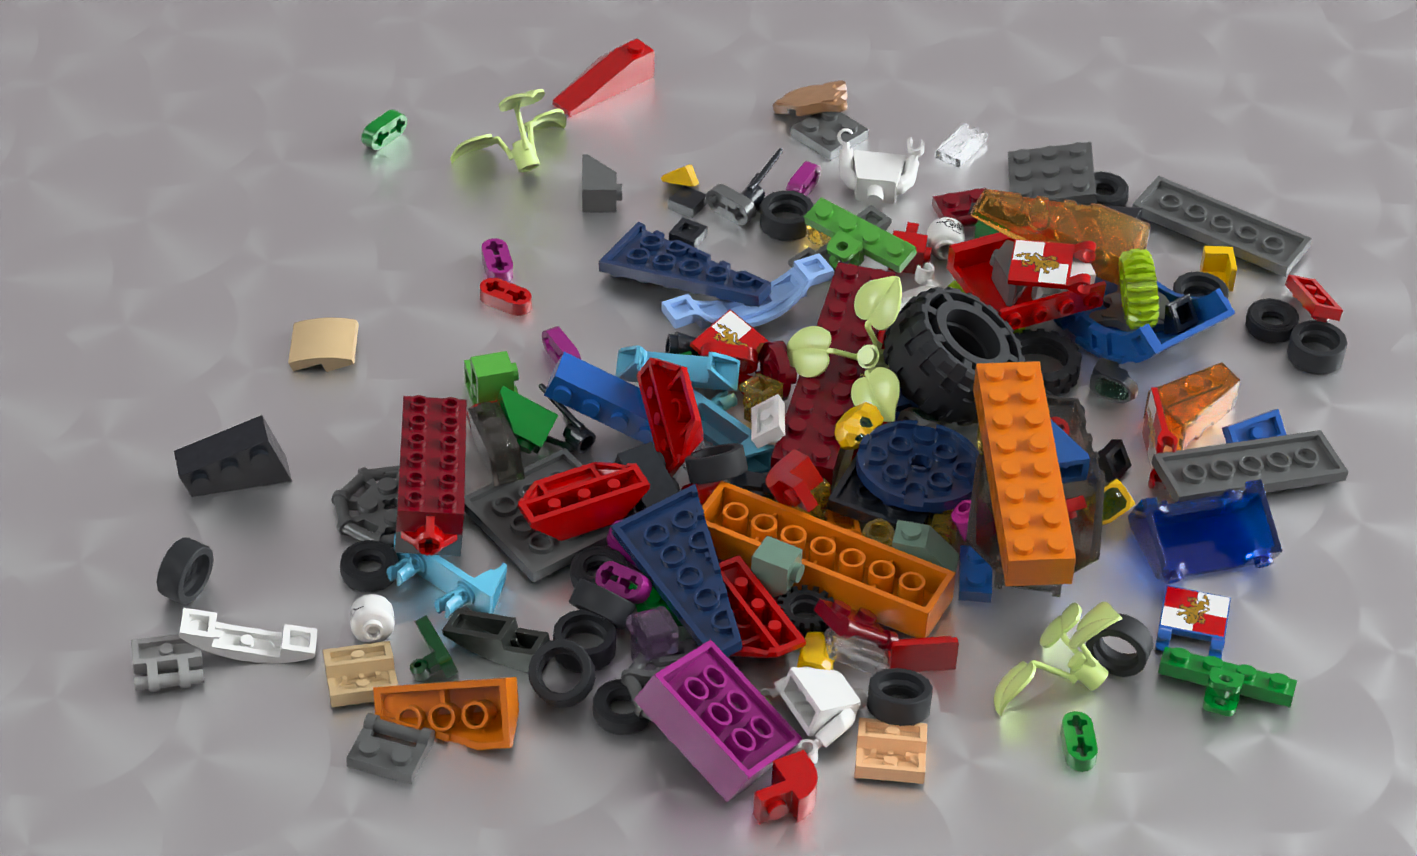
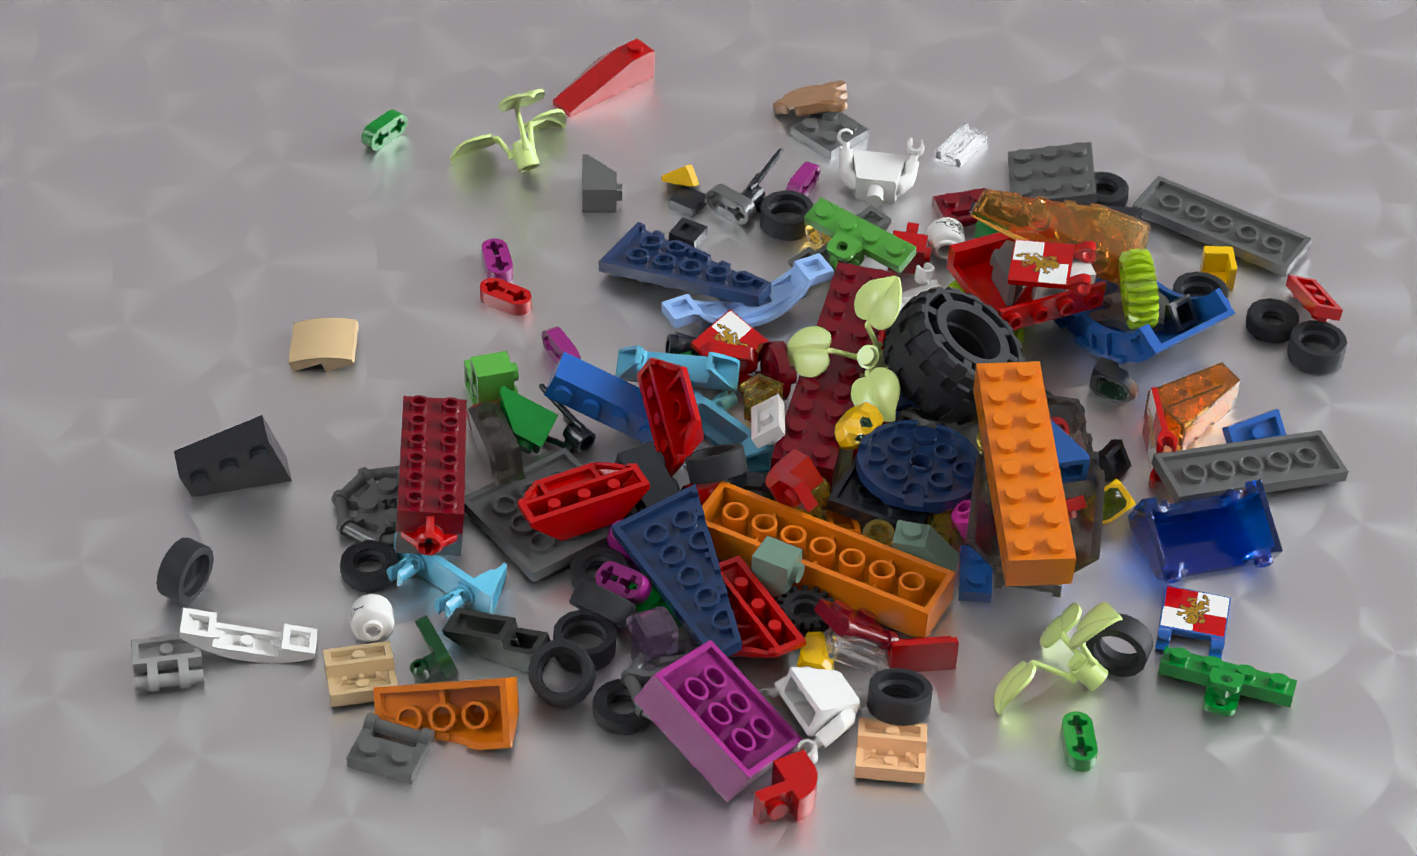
black tyre [1014,328,1082,397] -> none

